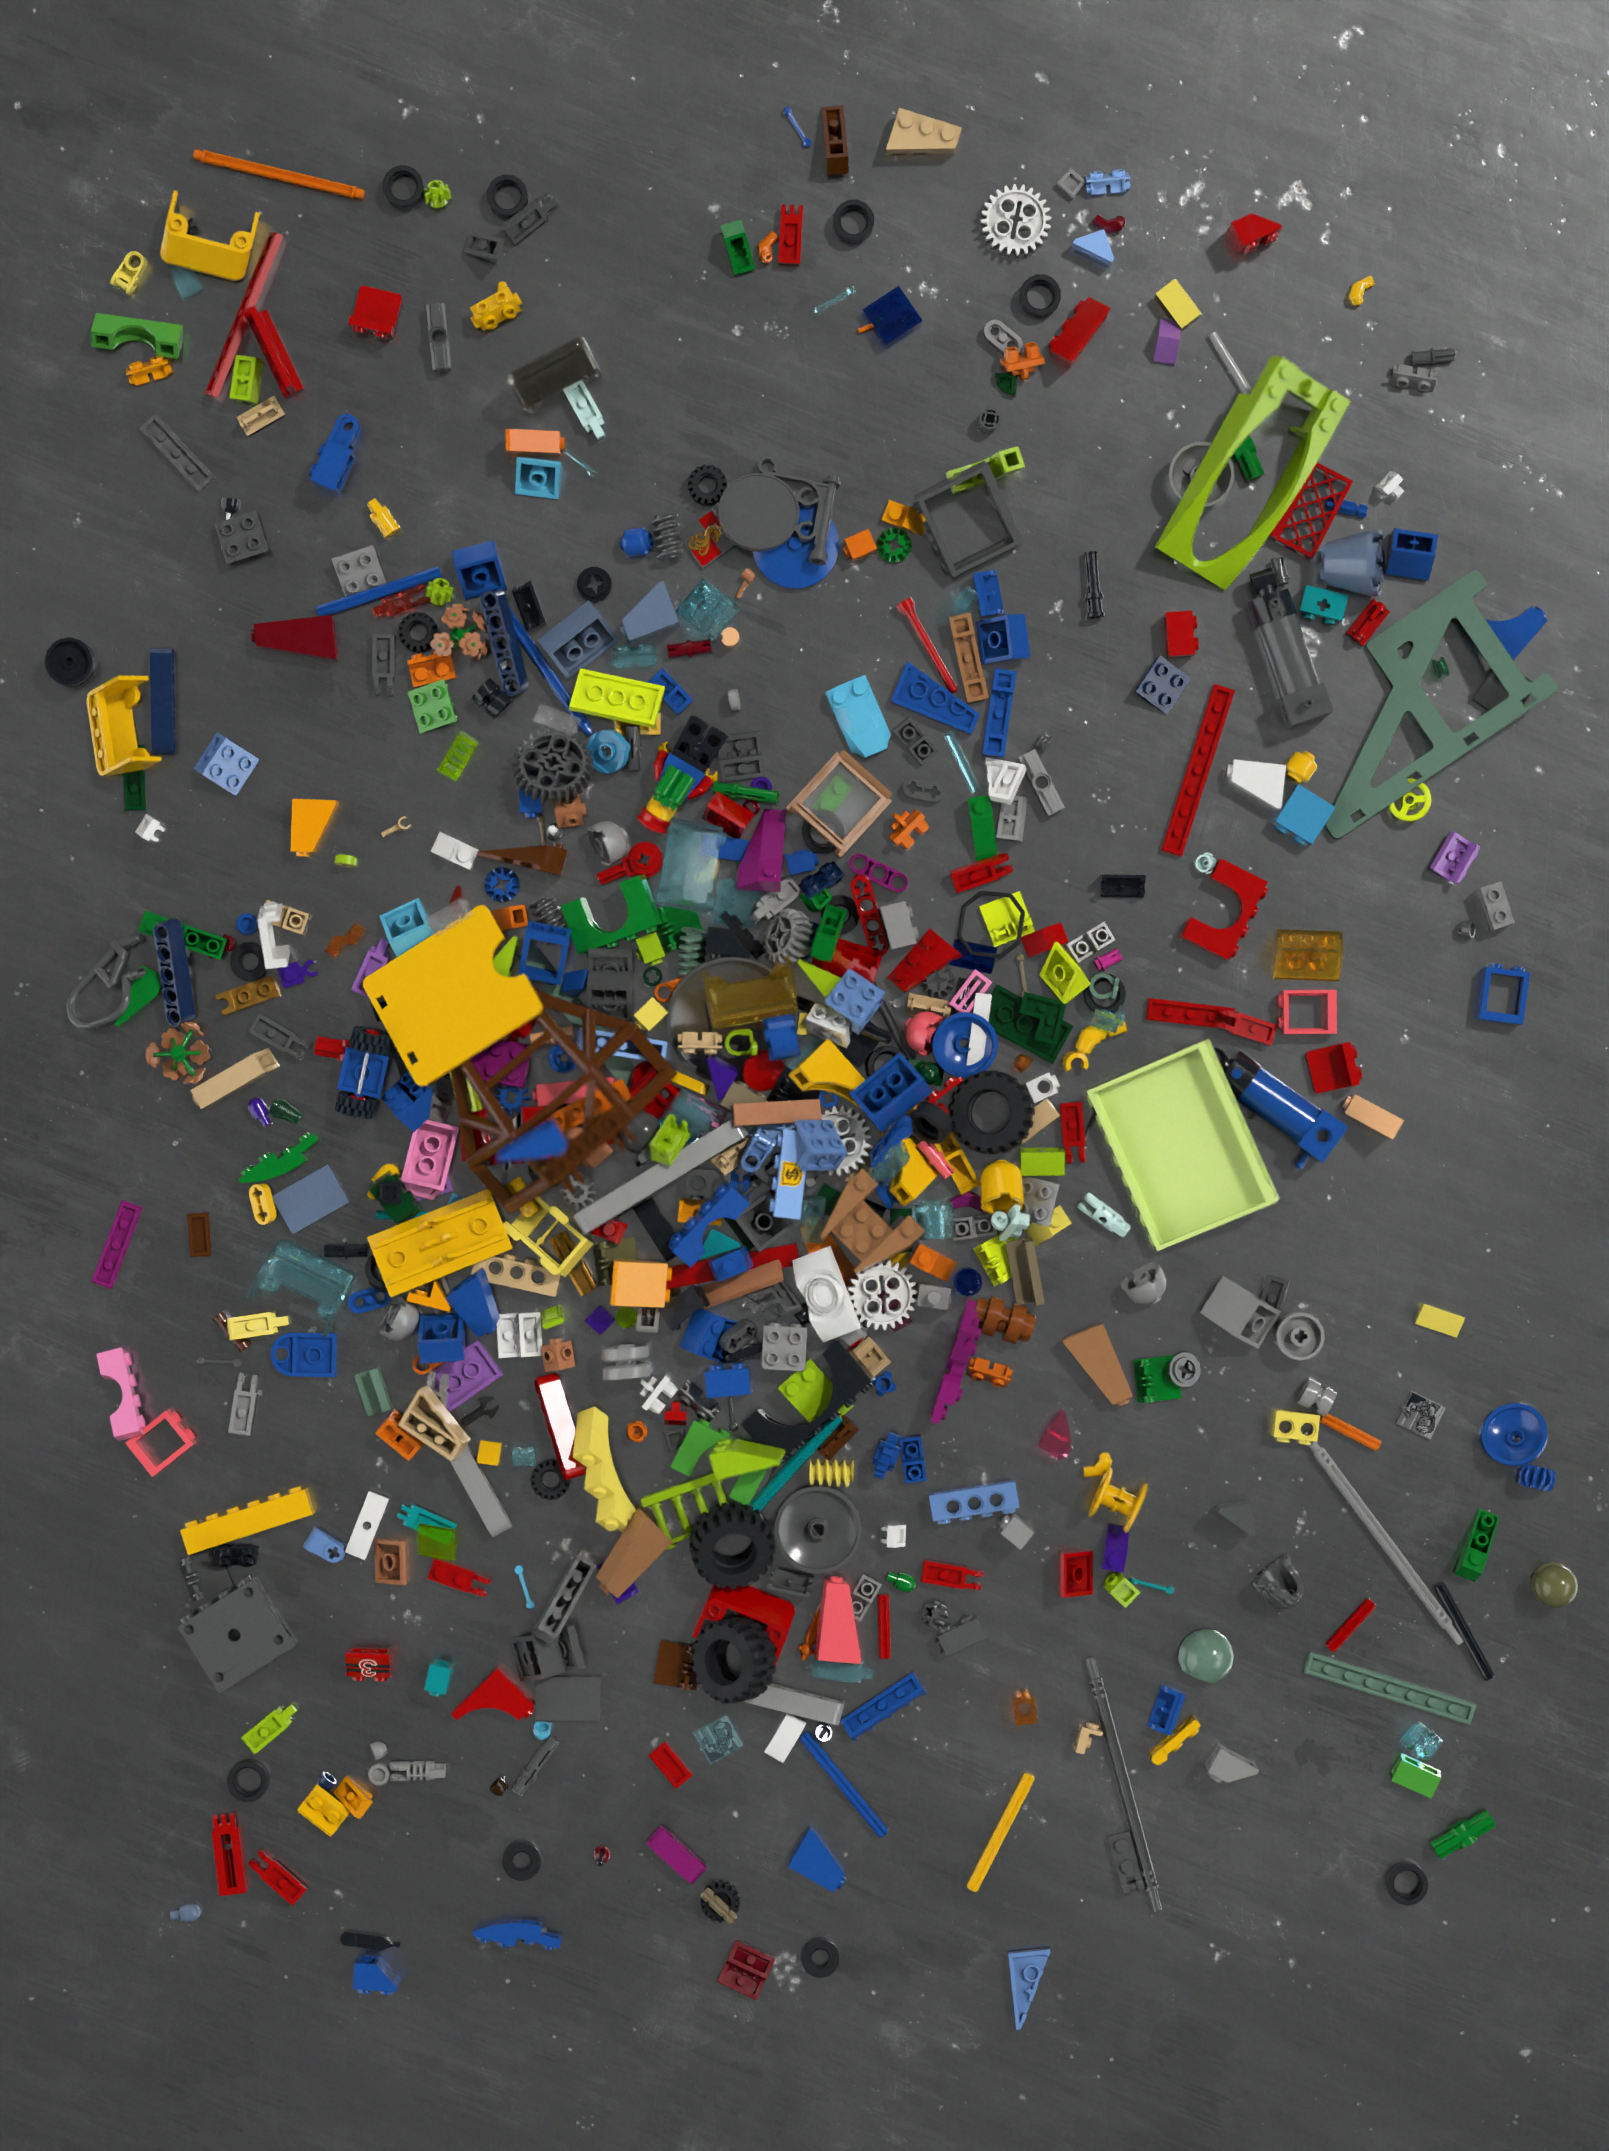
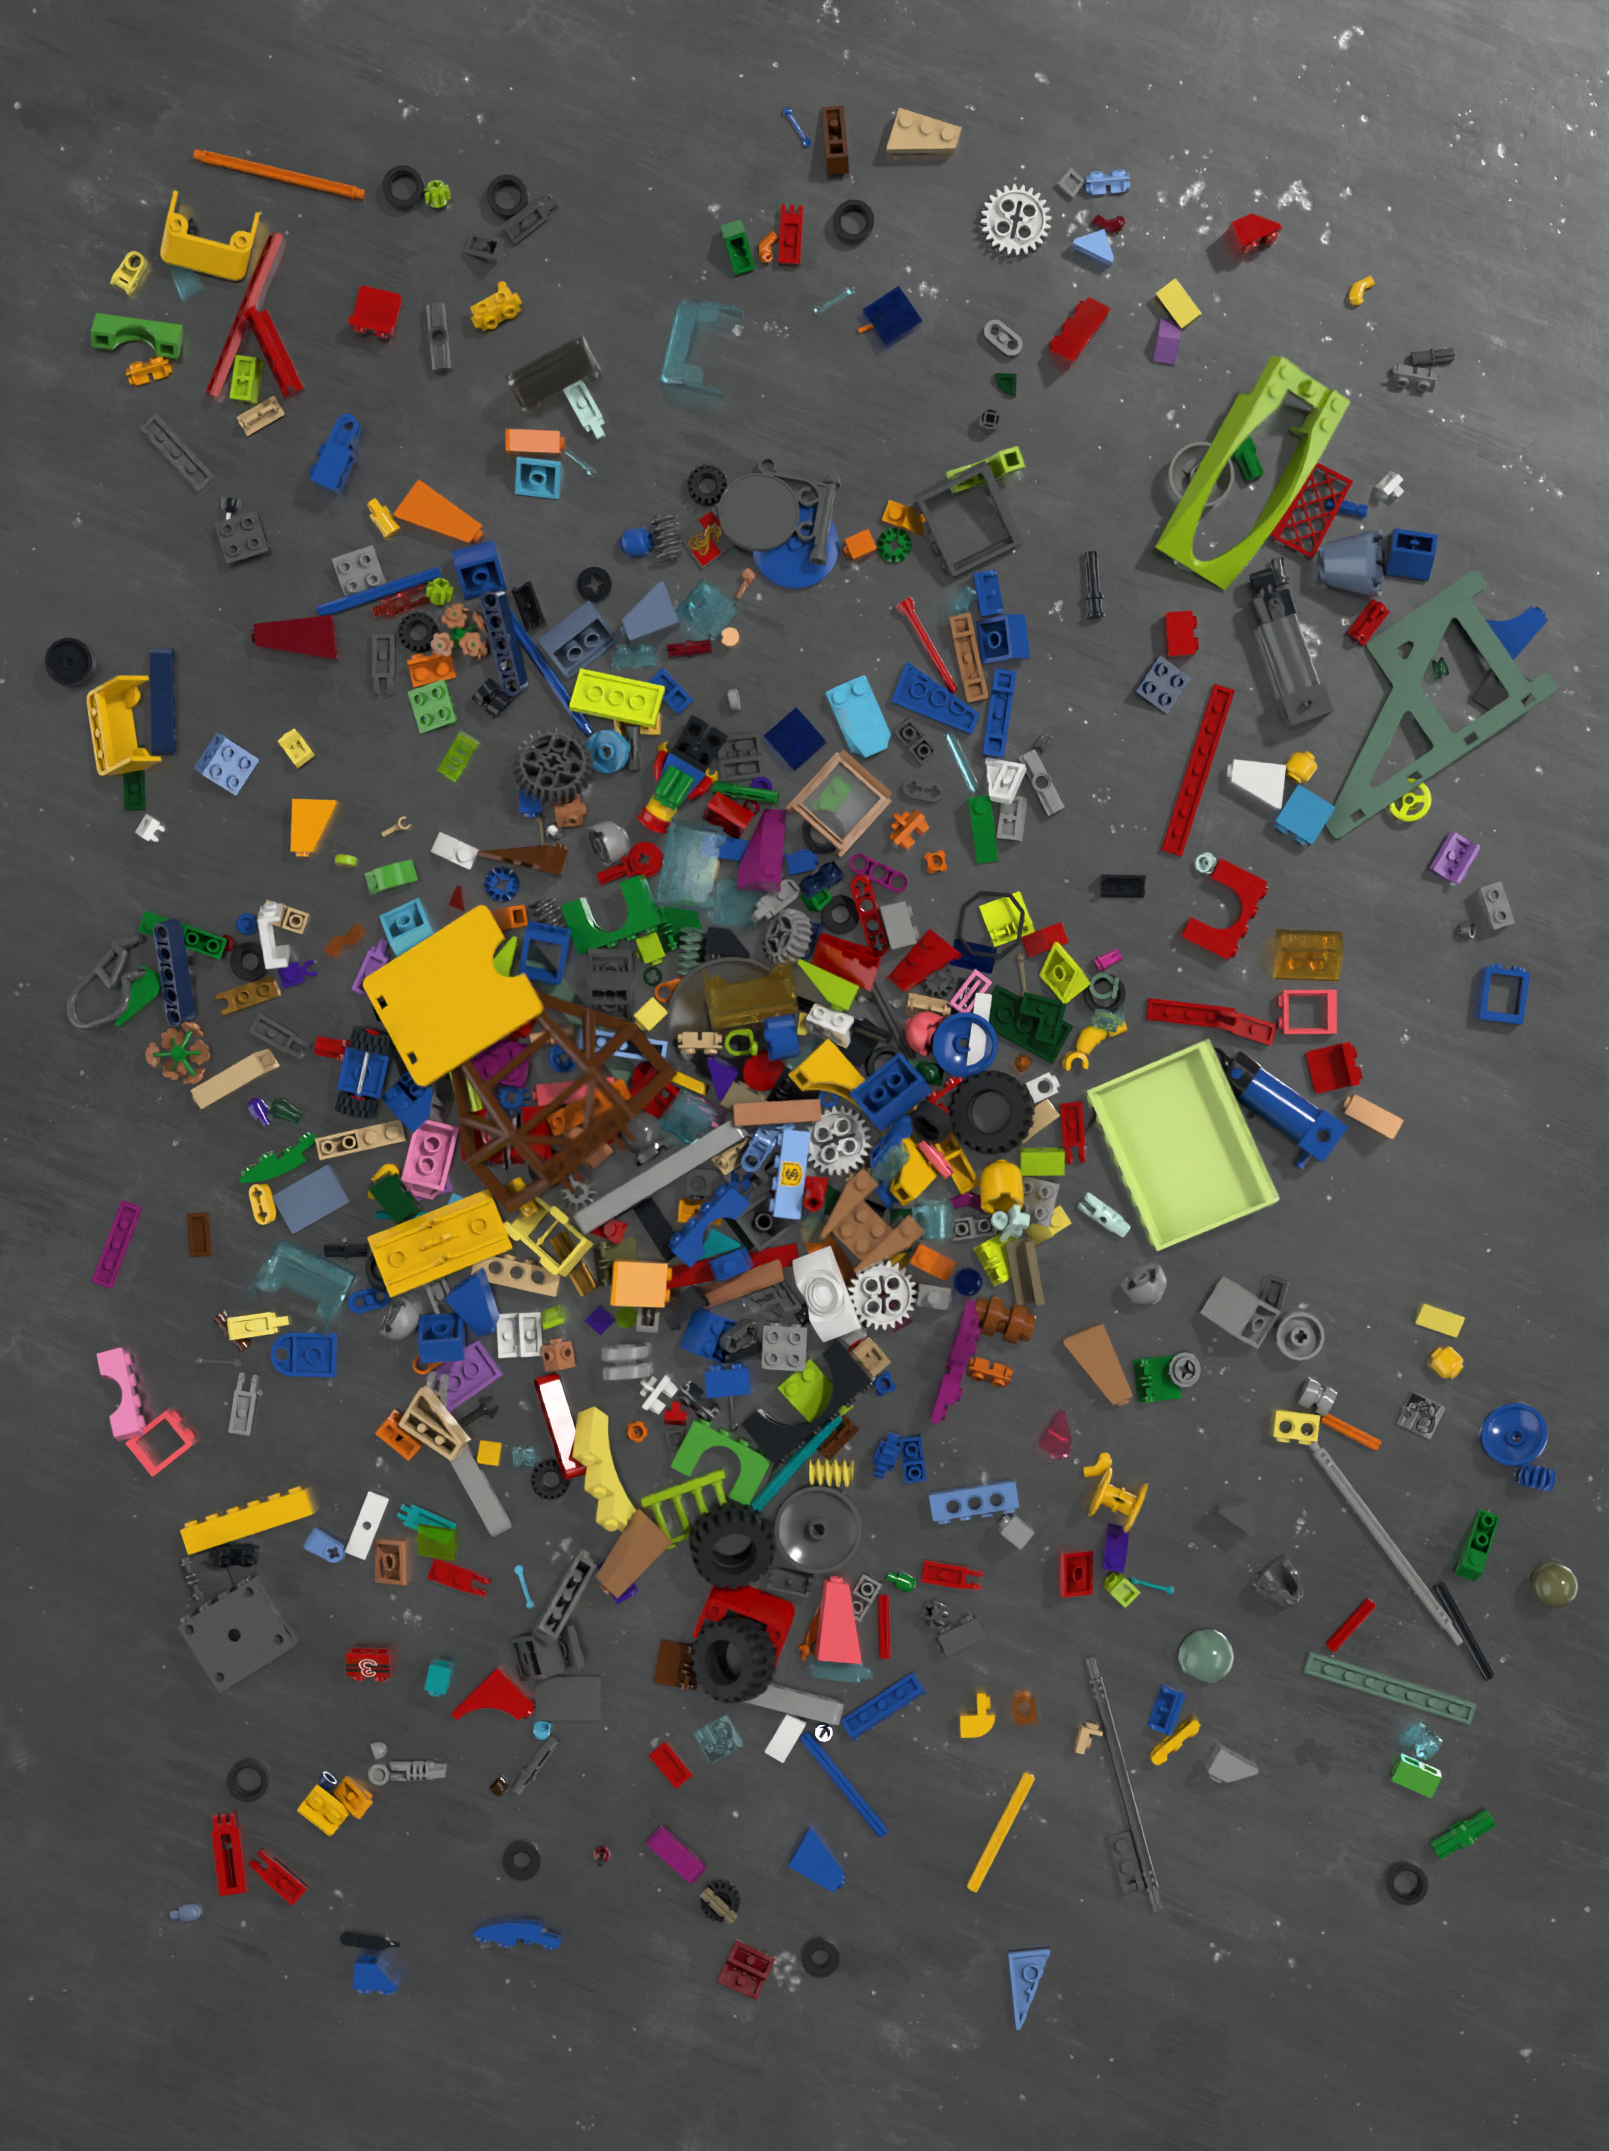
lime hinge [241,1703,298,1754] -> none
sand green panel [355,1367,393,1416] -> none
black tile [379,1180,402,1204] -> none
light orange slope [407,1280,452,1312] -> none
clear hinge [425,897,474,937] -> none
blue slope [496,1117,568,1161] -> none
clear hinge [533,704,582,737] -> none
blue slope [562,969,588,997] -> none
lime hinge [650,1113,690,1166] -> none
lime slope [709,1438,785,1480] -> none
black hinge [720,910,765,960] -> none
medium blue bracket [794,1120,848,1170] -> none
green slope [810,904,848,962] -> none
medium blue bracket [825,969,885,1035] -> none
white tile [881,1524,906,1548] -> none
red hinge [950,853,1013,893] -> none
orange hips [1000,342,1045,380] -> none
black tyre [1019,274,1061,318] -> none
light grey slope [1065,921,1116,964] -> none
light grey bar [1208,331,1252,395] -> none
teal brick [1298,585,1349,625] -> none
none -> light yellow bracket [278,729,315,768]
none -> tan slope [315,1120,406,1160]
none -> bright green brick [365,860,418,895]
none -> orange slope [393,479,484,545]
none -> clear light blue windscreen [661,300,743,399]
none -> clear blue slope [764,707,827,771]
none -> red piece [804,1175,828,1212]
none -> orange plate [924,850,948,874]
none -> yellow brick [960,1690,995,1738]
none -> yellow head [1431,1347,1464,1379]

